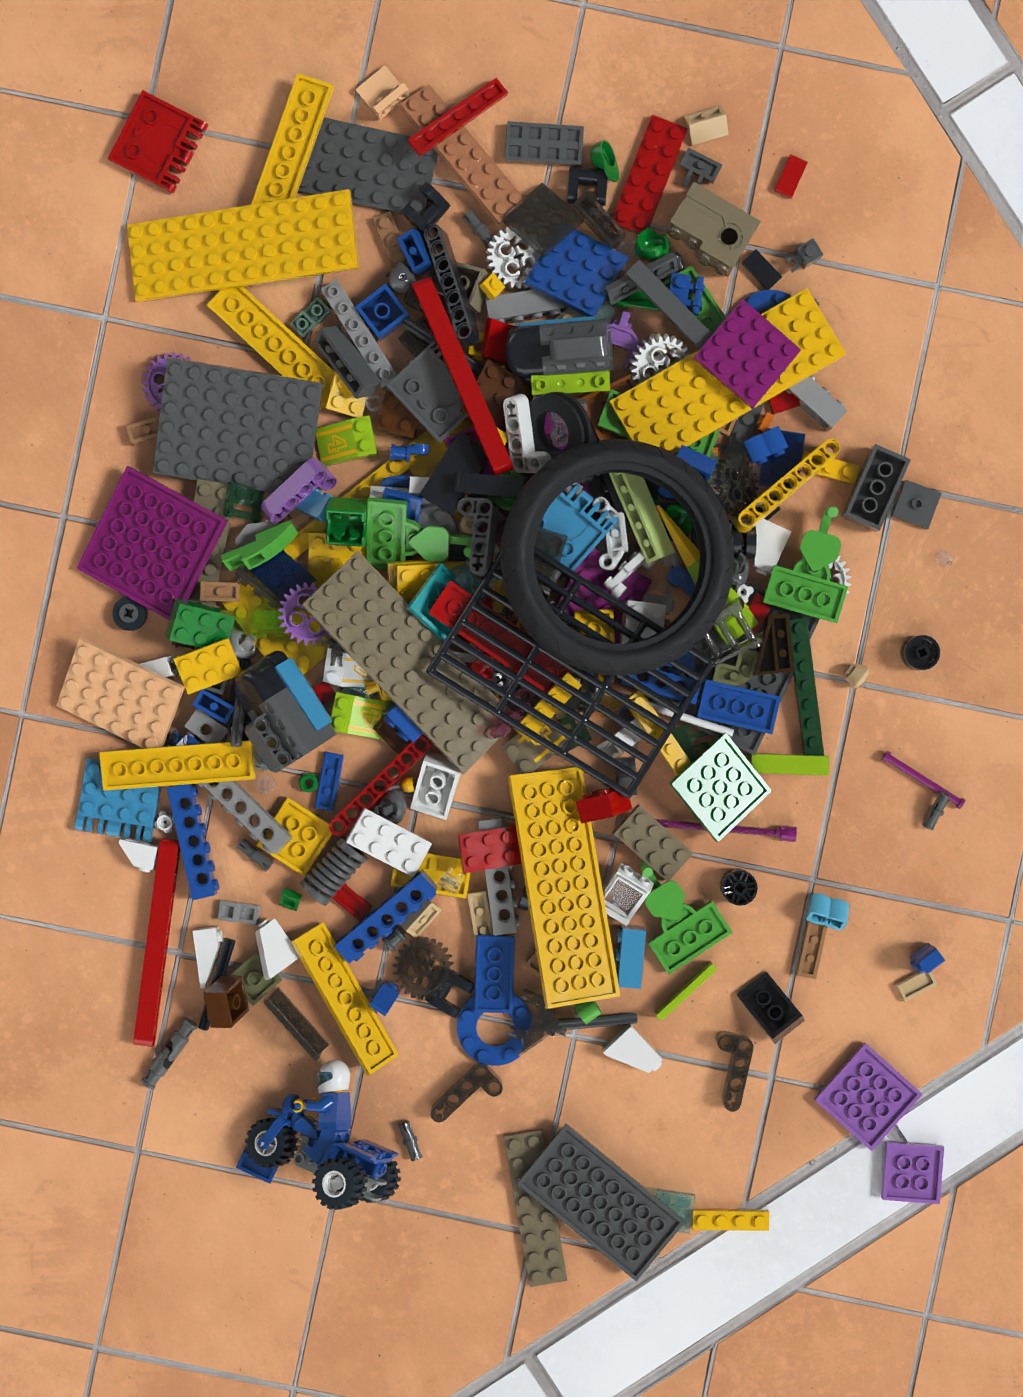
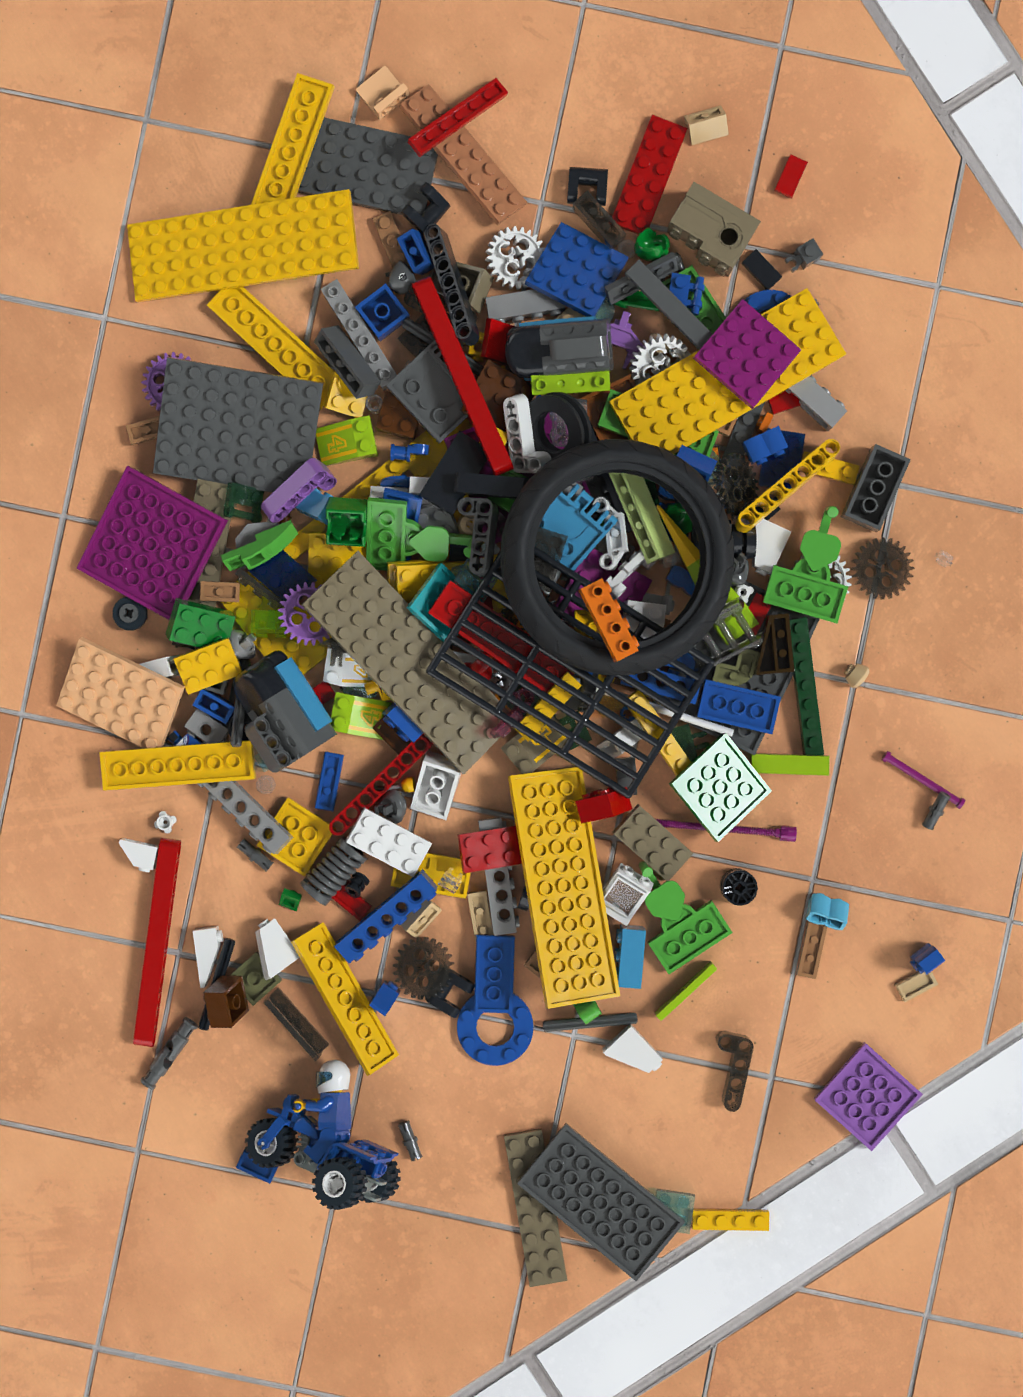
dark azure hinge [75,758,161,843] -> none
red hinge [108,90,209,194] -> none
blue brick [167,784,219,900] -> none
light grey slope [218,900,261,925] -> none
sand green slope [290,296,333,338] -> none
green plate [299,773,318,792] -> none
dark grey bush [382,926,407,952] -> none
clear smoke beam [430,1062,503,1123] -> none
dark grey pin [463,210,494,248] -> none
yellow plate [479,272,505,300] -> none
clear smoke plate [502,183,584,258] -> none
dark grey plate [505,121,584,167] -> none
clear smoke connector [506,988,568,1056] -> none
green cap [590,140,619,182] -> none
dark grey hinge [679,147,722,187] -> none
black slope [737,971,805,1044] -> none
medium lavender plate [881,1141,944,1204] -> none
dark grey plate [891,480,942,529] -> none
black wheel [900,635,940,670] -> none
none -> black bush [345,872,370,898]
none -> orange brick [579,578,639,663]
none -> clear smoke gear [851,537,915,600]

